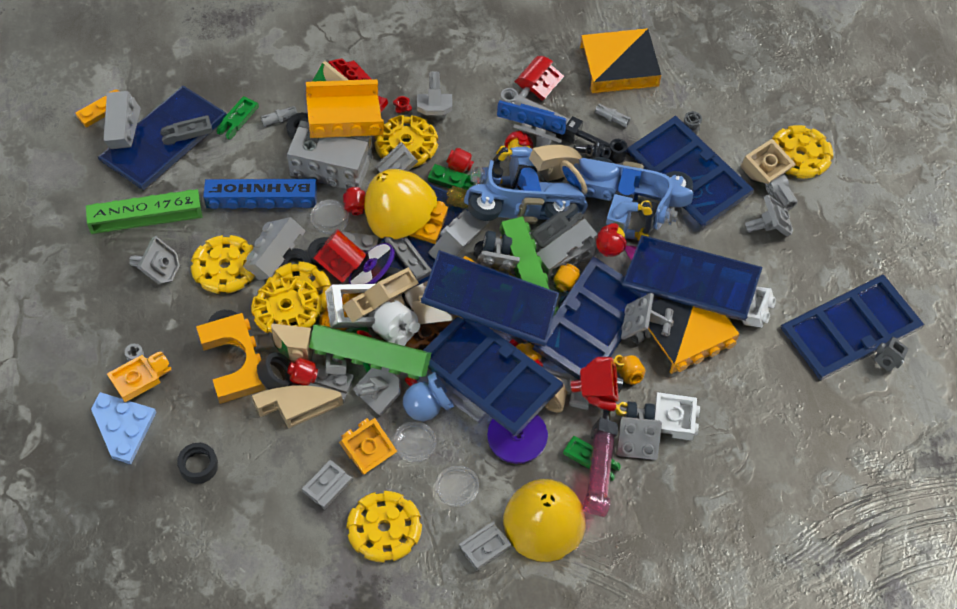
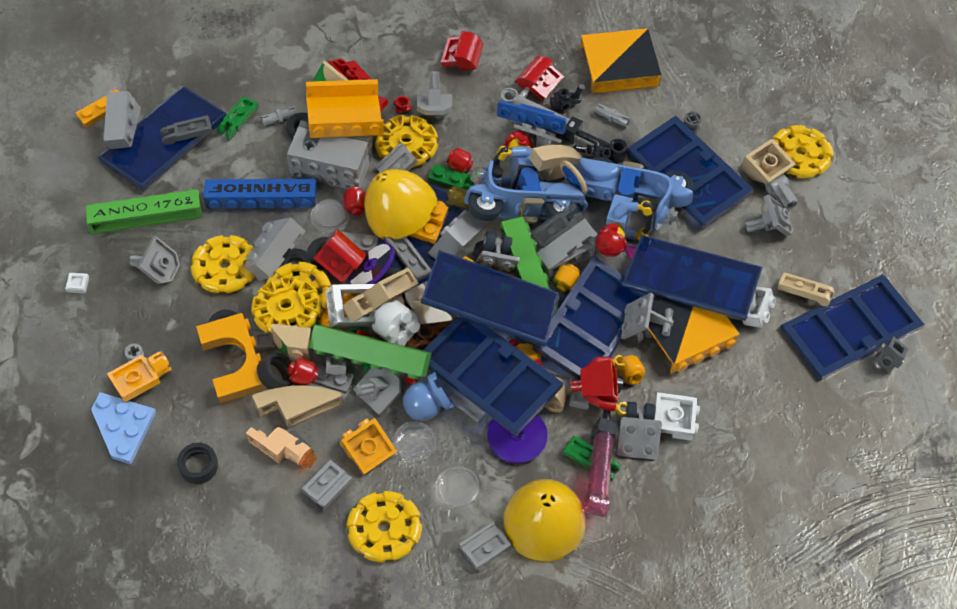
none -> white tile [65,273,89,293]
none -> light nougat plate [246,427,317,469]
none -> red brick [441,31,484,71]
none -> black piece [550,84,585,111]
none -> tan plate [777,272,834,306]

